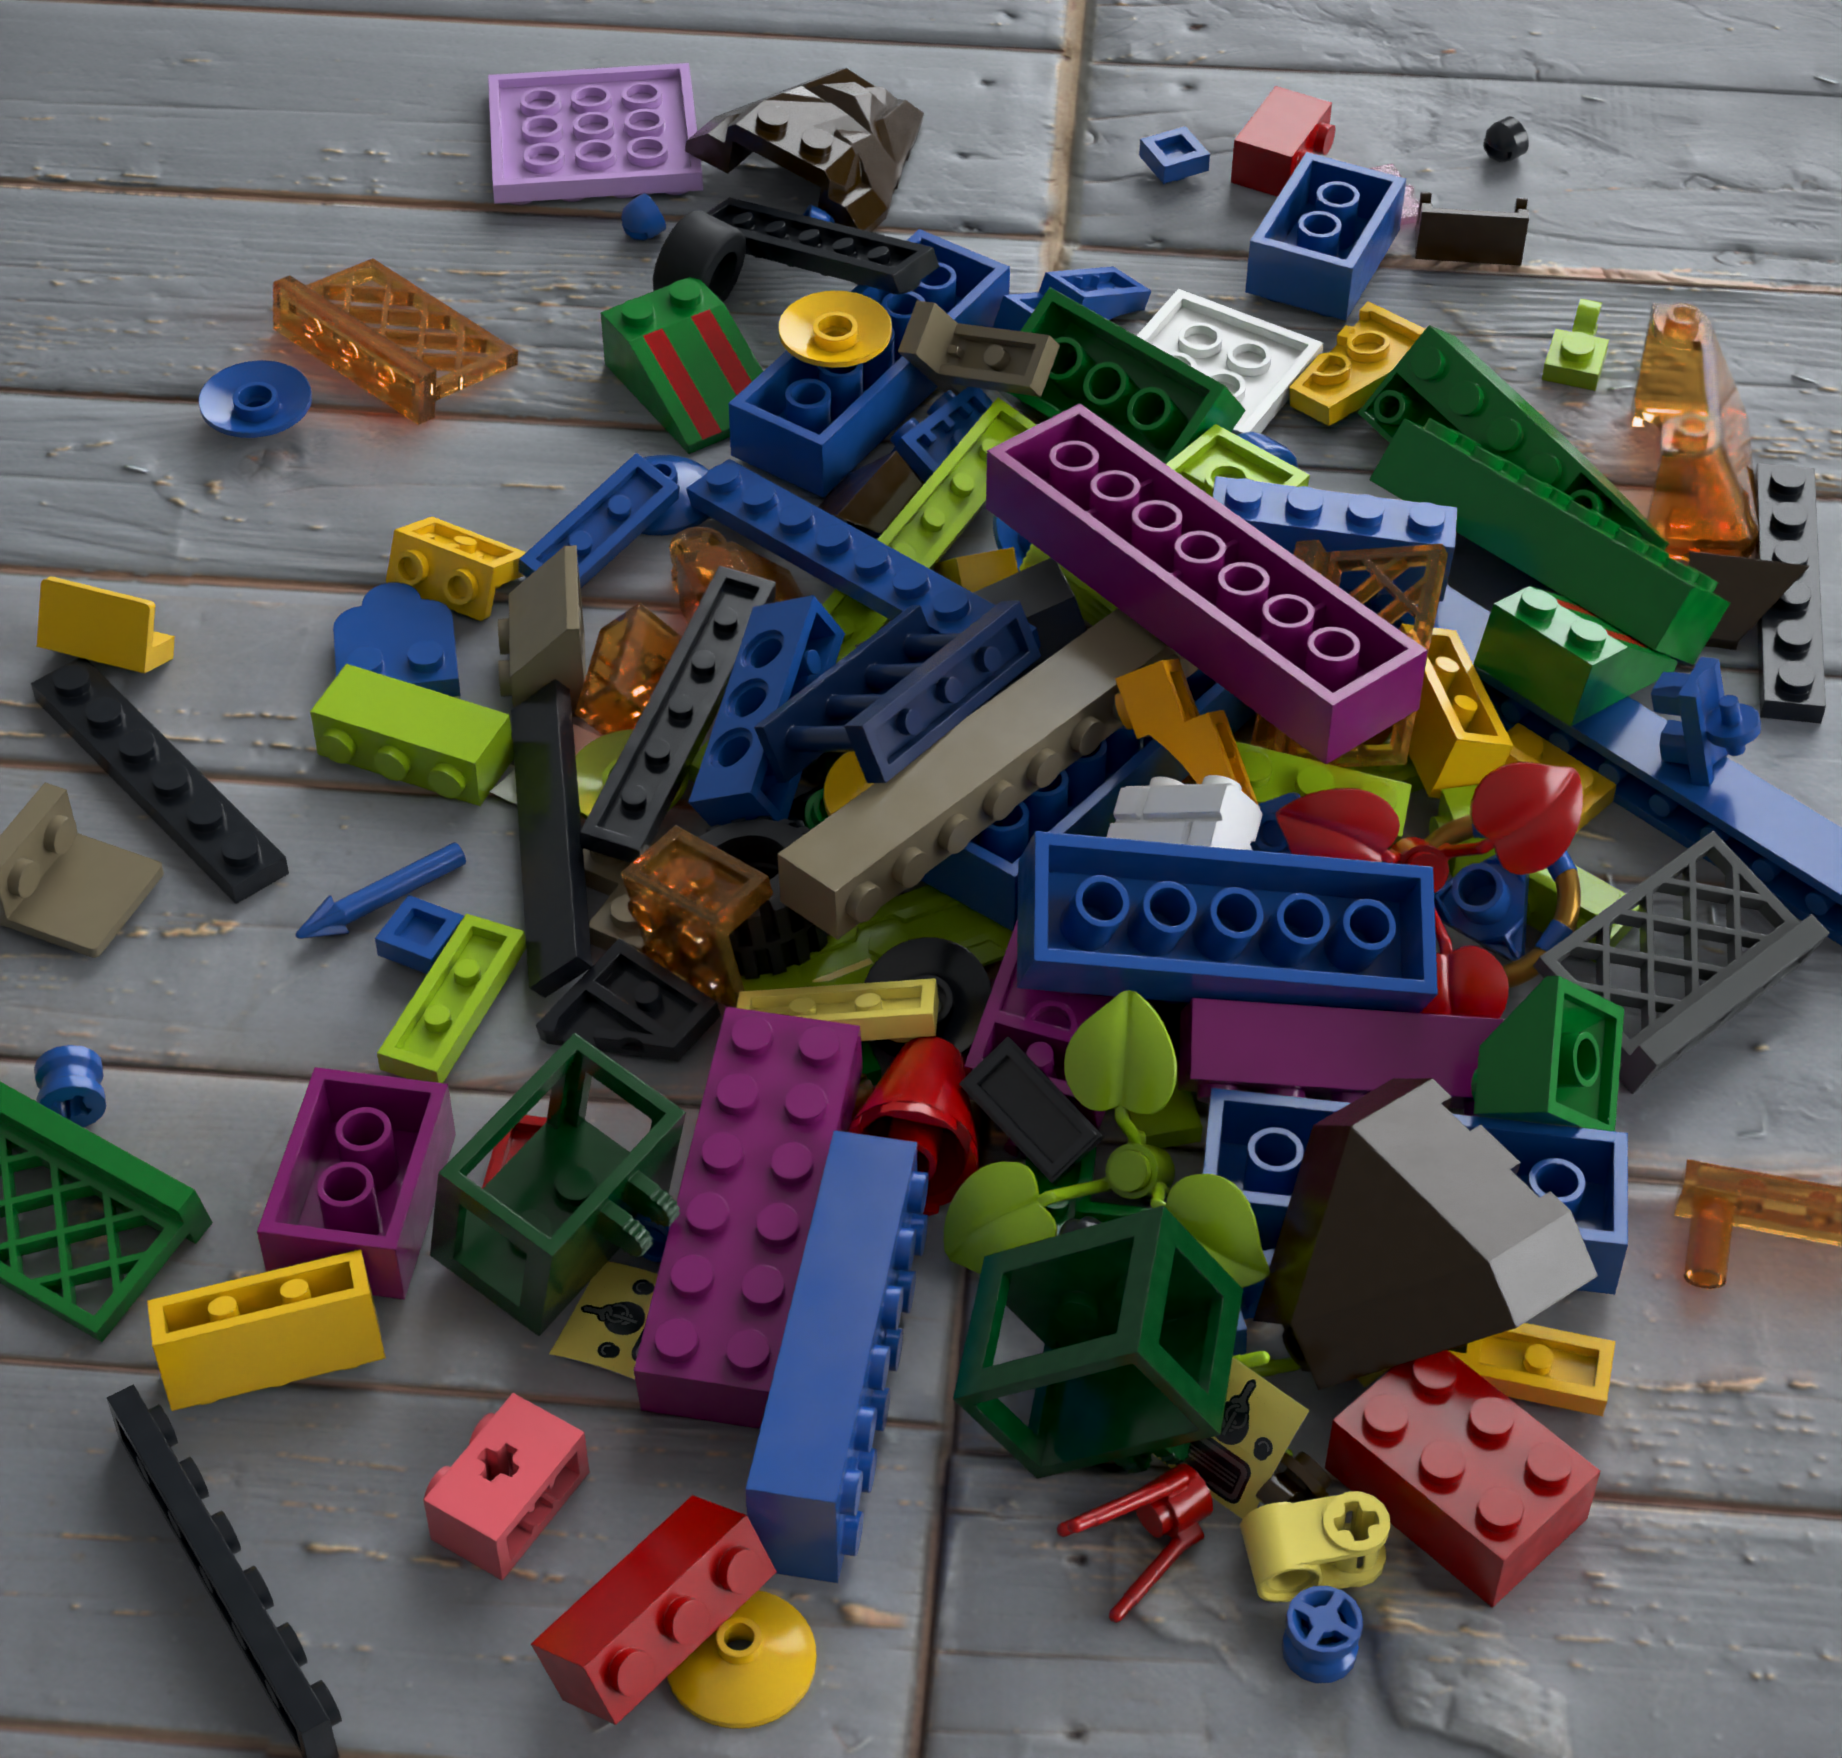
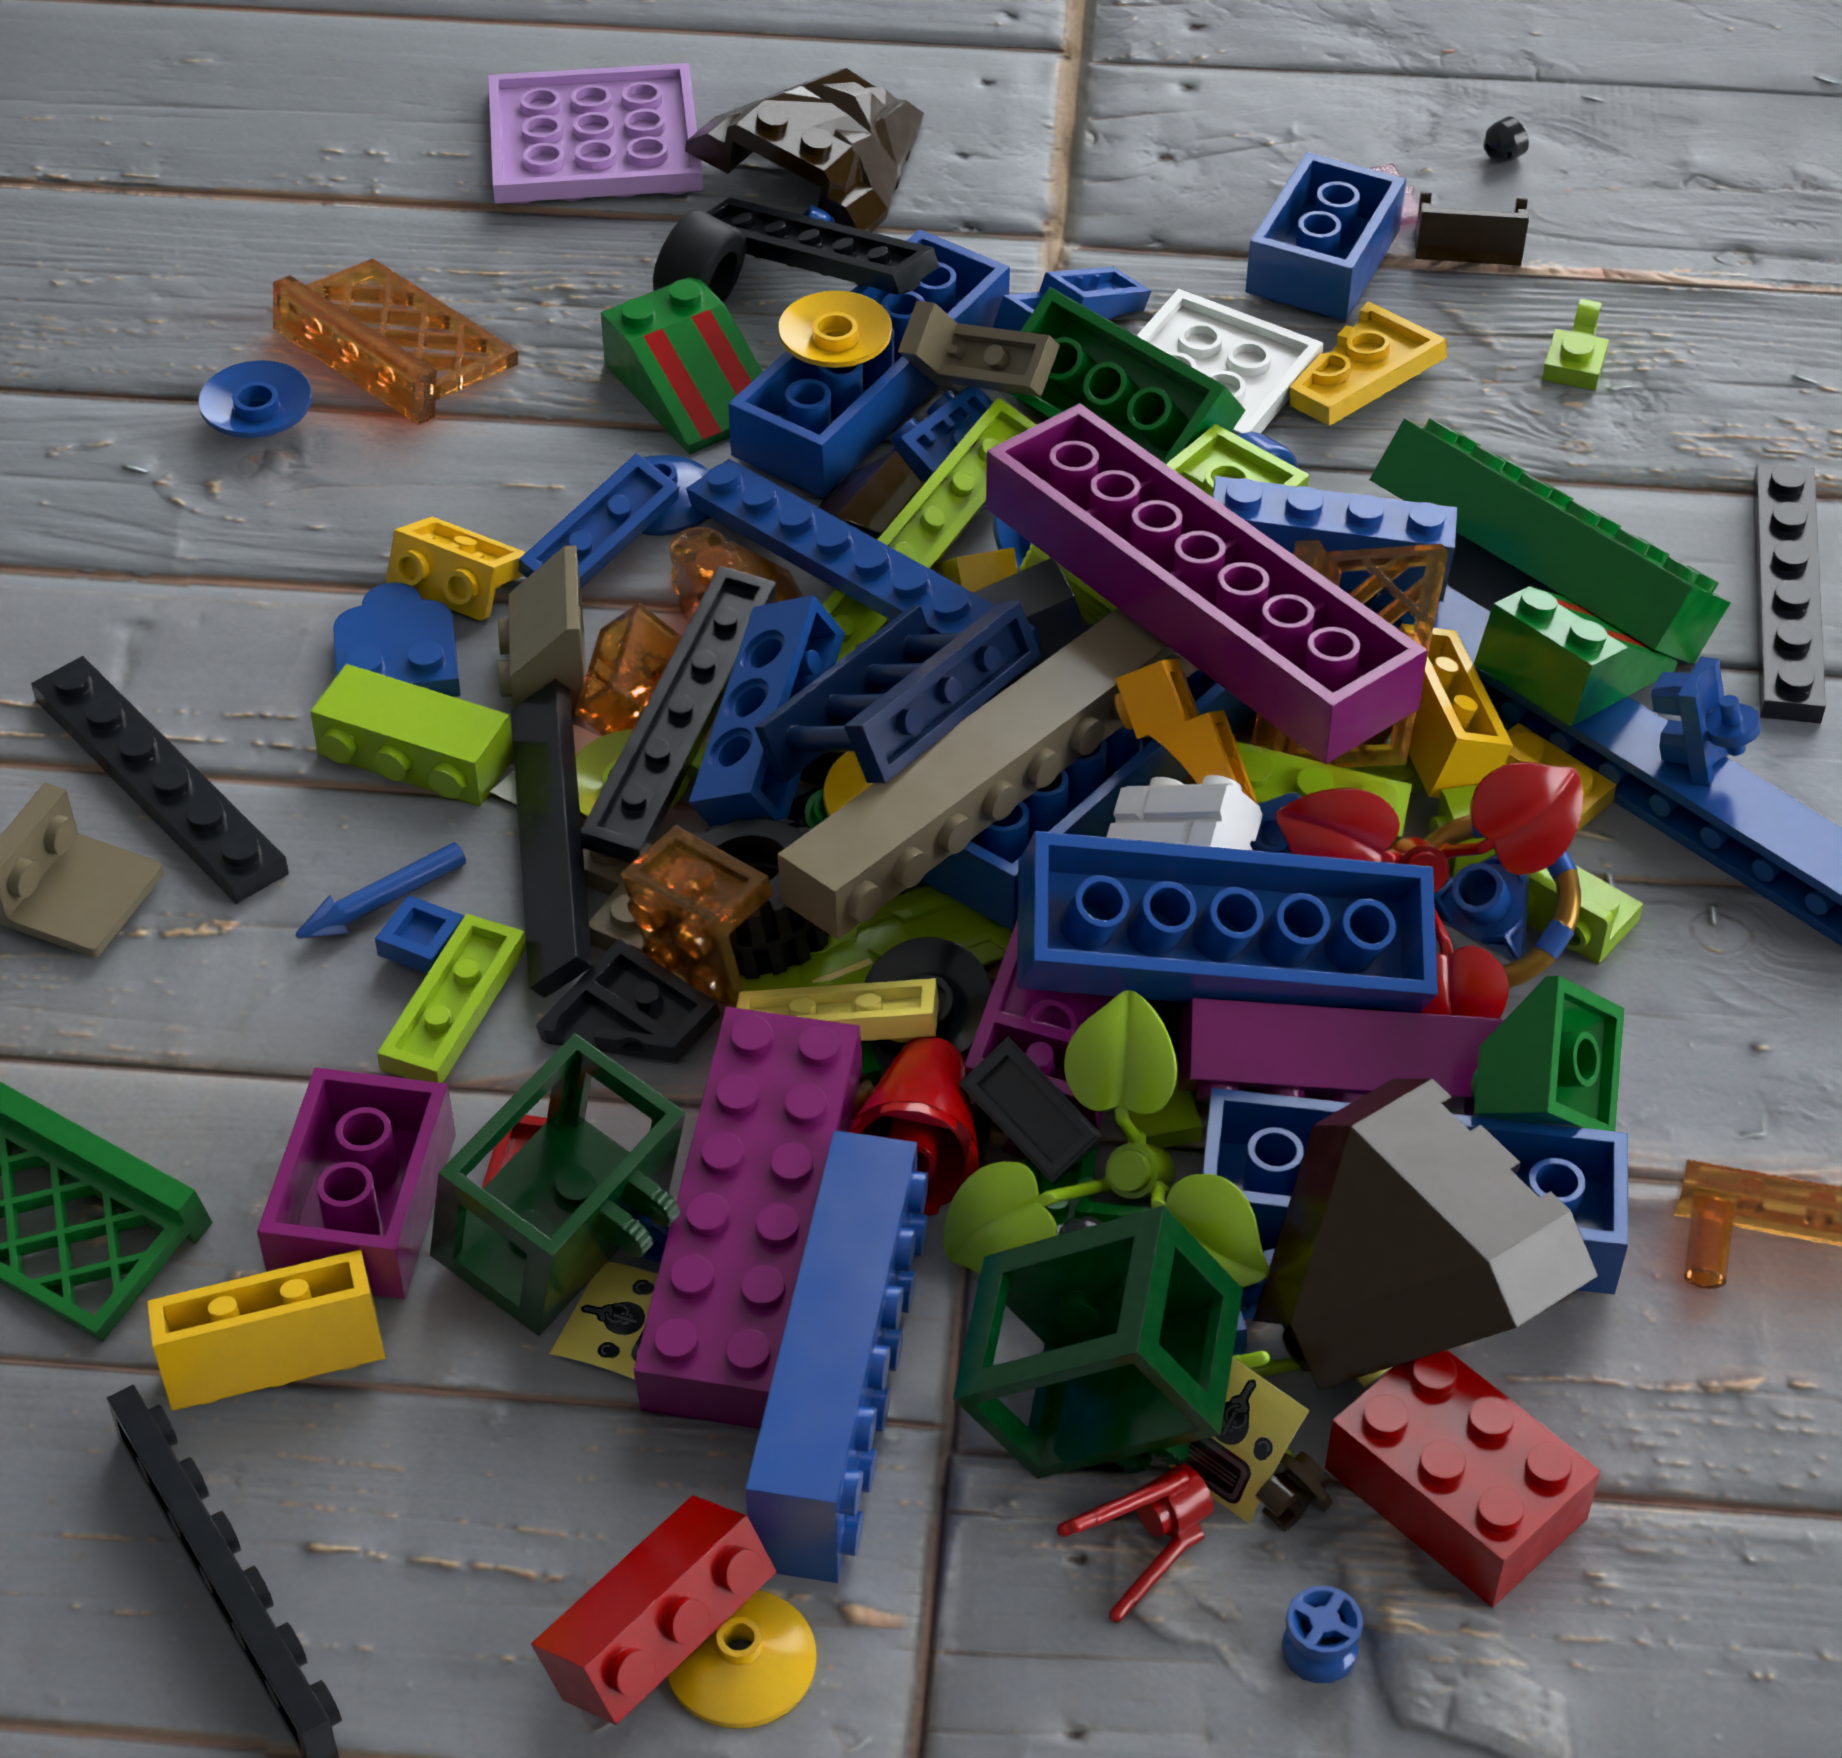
blue wheel [34,1045,106,1128] -> none
yellow panel [36,576,175,674] -> none
coral brick [423,1393,589,1581] -> none
blue hinge [621,193,666,241] -> none
blue plate [1139,126,1210,184] -> none
brick [1231,86,1336,197] -> none
light yellow piece [1240,1491,1390,1603] -> none
green wedge [1357,325,1670,550] -> none
yellow hinge [1449,1323,1616,1417] -> none
dark grey fence [1533,831,1830,1094] -> none
clear orange windscreen [1631,303,1759,560] -> none
dark brown slope [1681,551,1810,650] -> none

